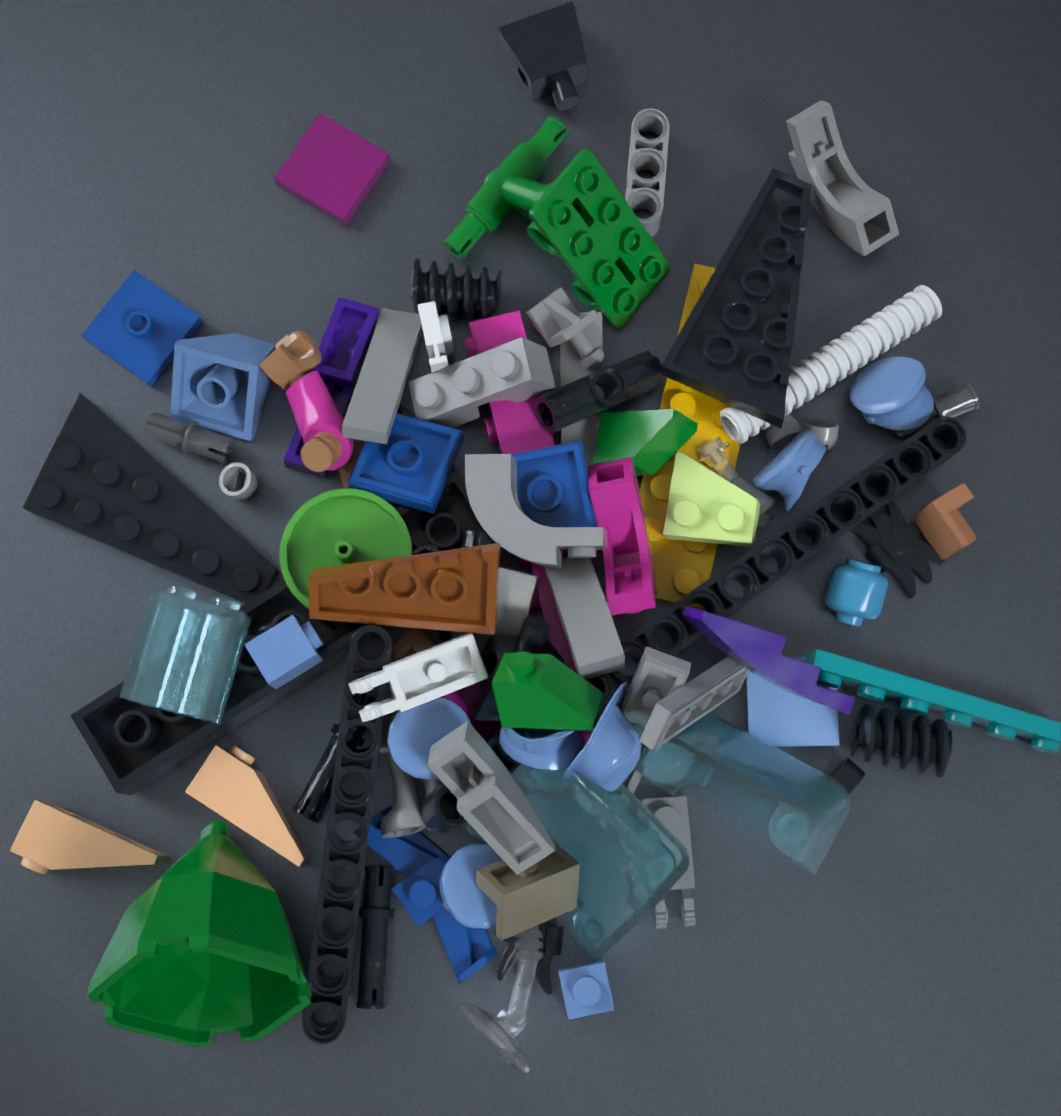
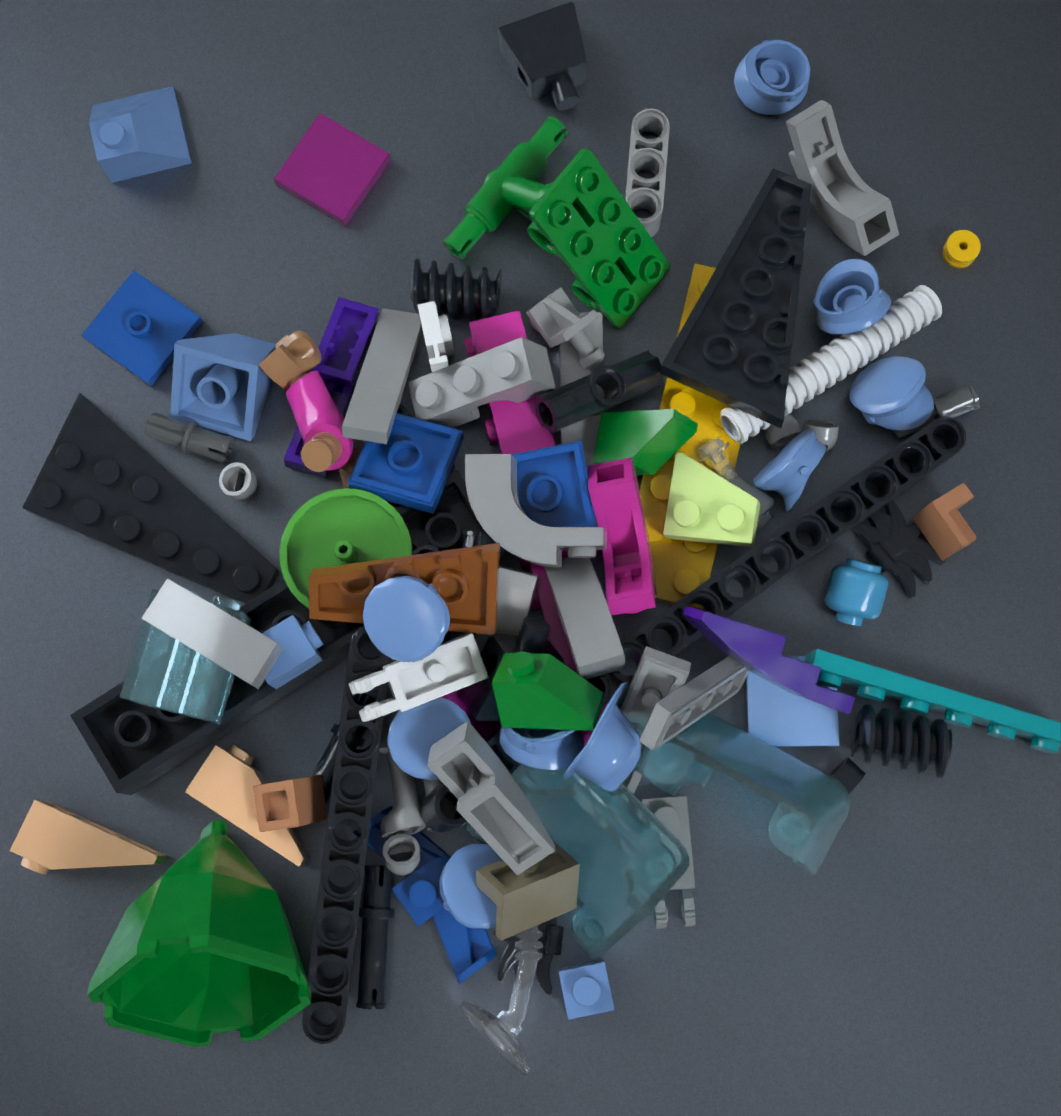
none -> medium blue slope [89,86,192,183]
none -> slope [142,579,284,689]
none -> nougat panel [253,774,327,832]
none -> medium blue piece [363,576,450,662]
none -> light grey hinge [383,834,420,875]
none -> medium blue piece [734,40,811,115]
none -> medium blue piece [813,259,891,334]
none -> yellow piece [942,230,981,268]

